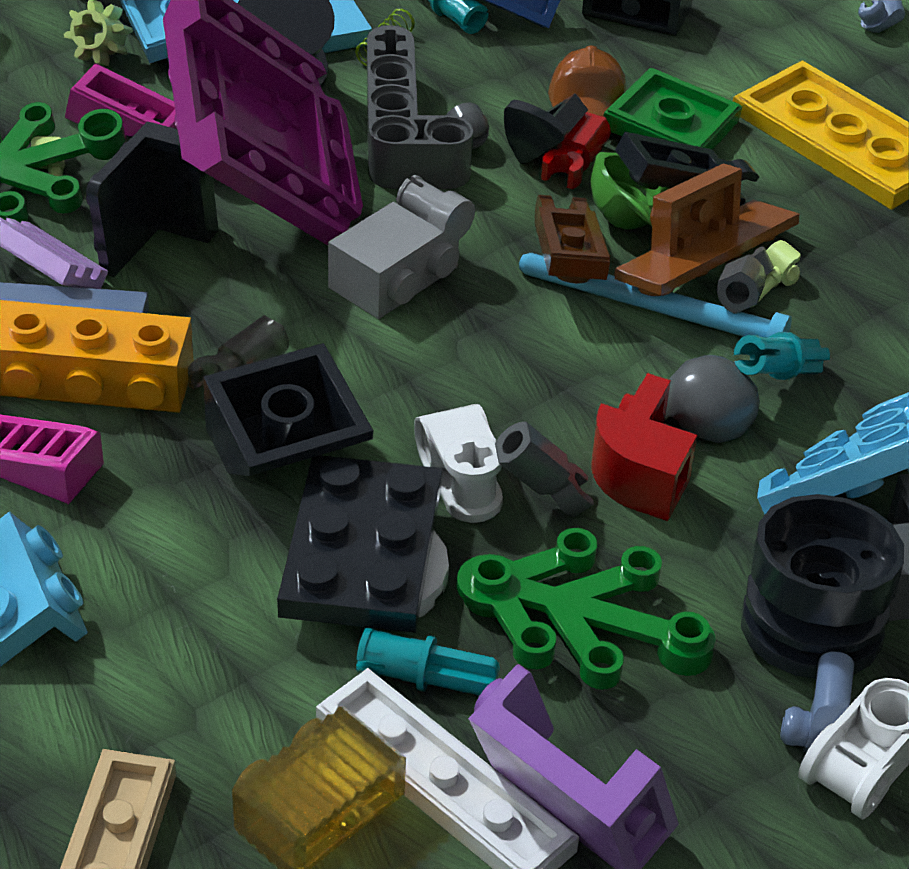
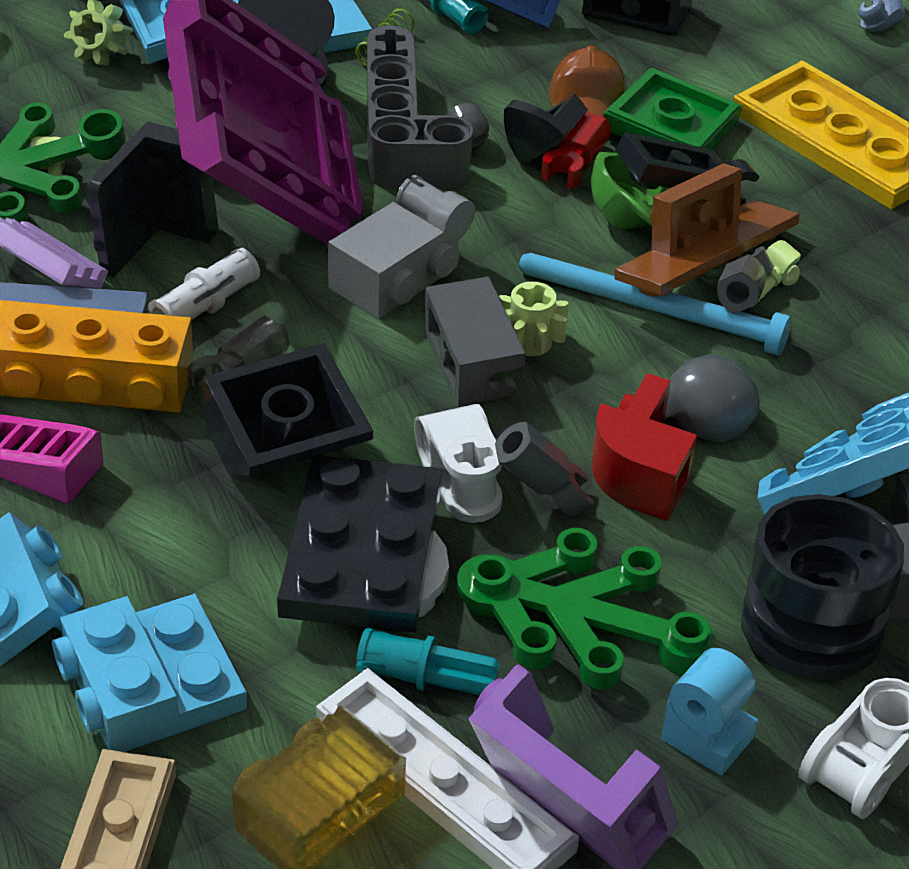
dark pink slope [65,64,177,137] -> none
reddish brown hinge [534,195,610,284] -> none
teal axle [734,332,830,380] -> none
sand blue arm [780,652,854,752] -> none
none -> medium azure plate [52,594,247,752]
none -> white pin [148,248,260,320]
none -> dark grey hinge [425,276,525,408]
none -> yellowish green gear [499,282,569,356]
none -> medium azure leg [661,648,758,776]

